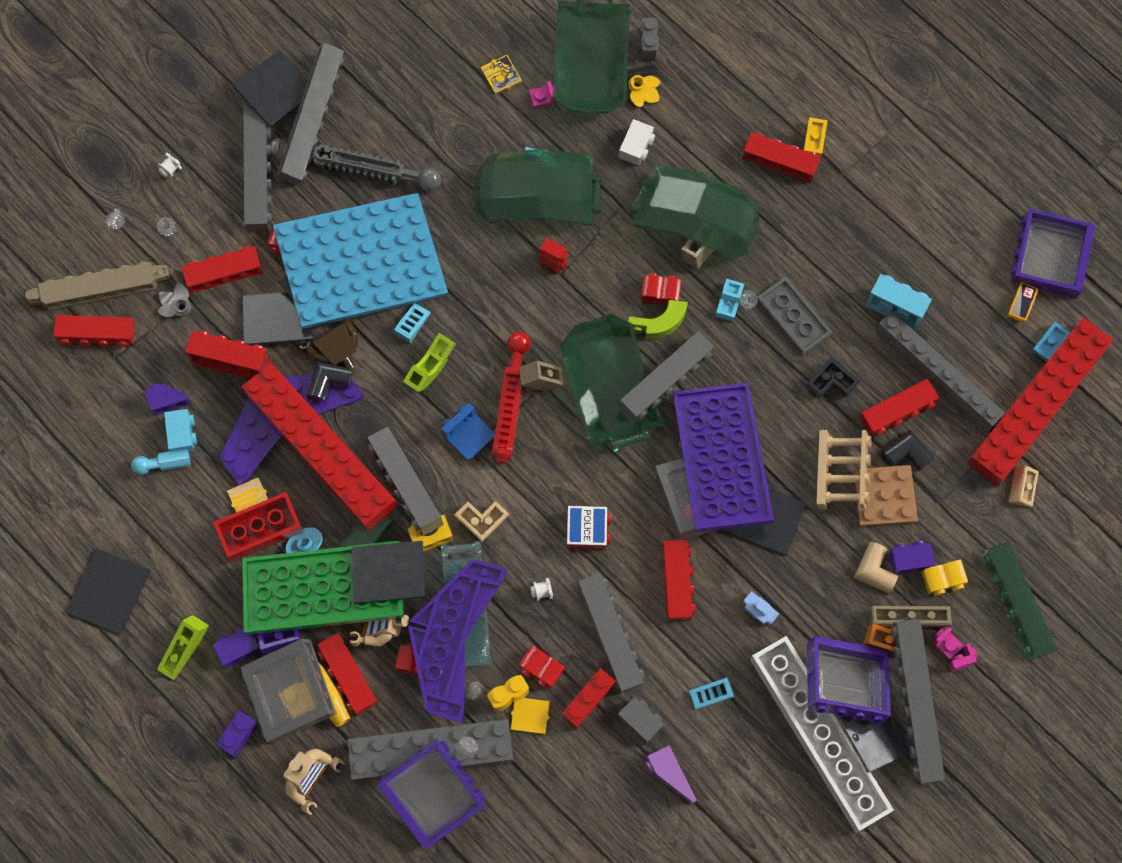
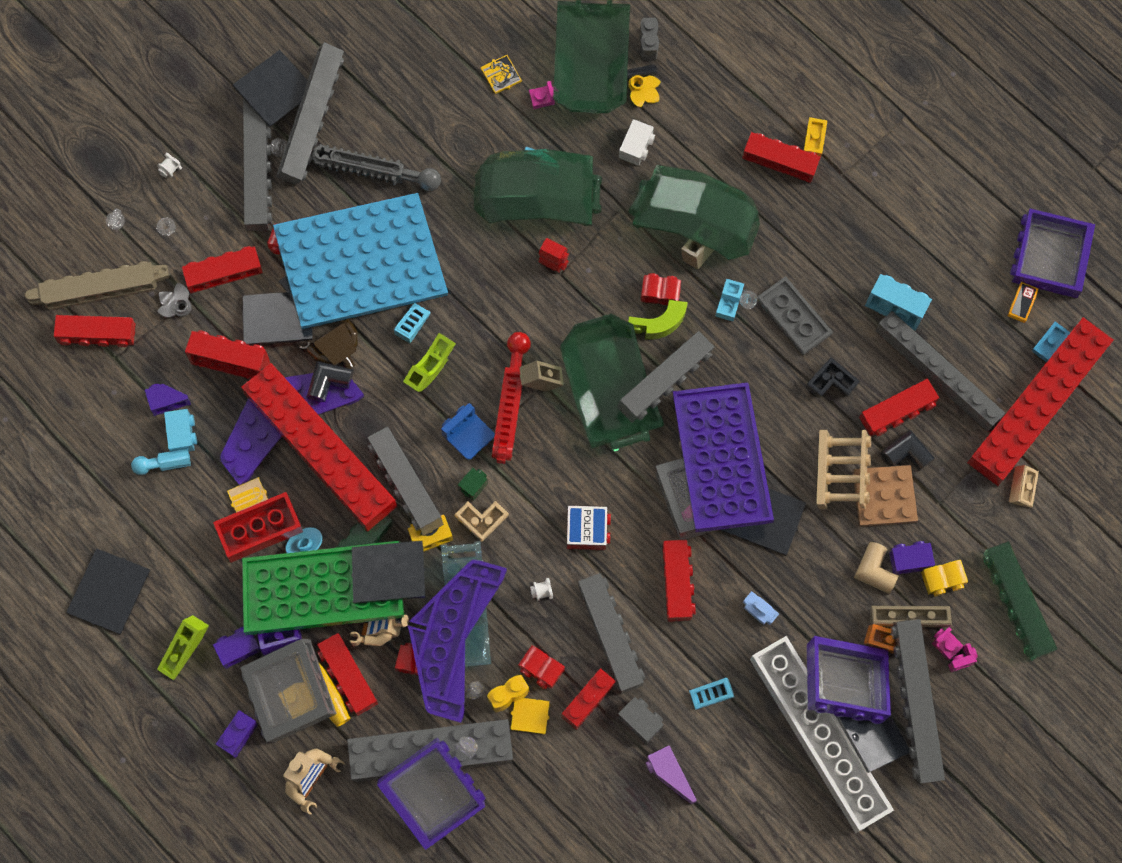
none -> dark green brick [458,467,488,501]

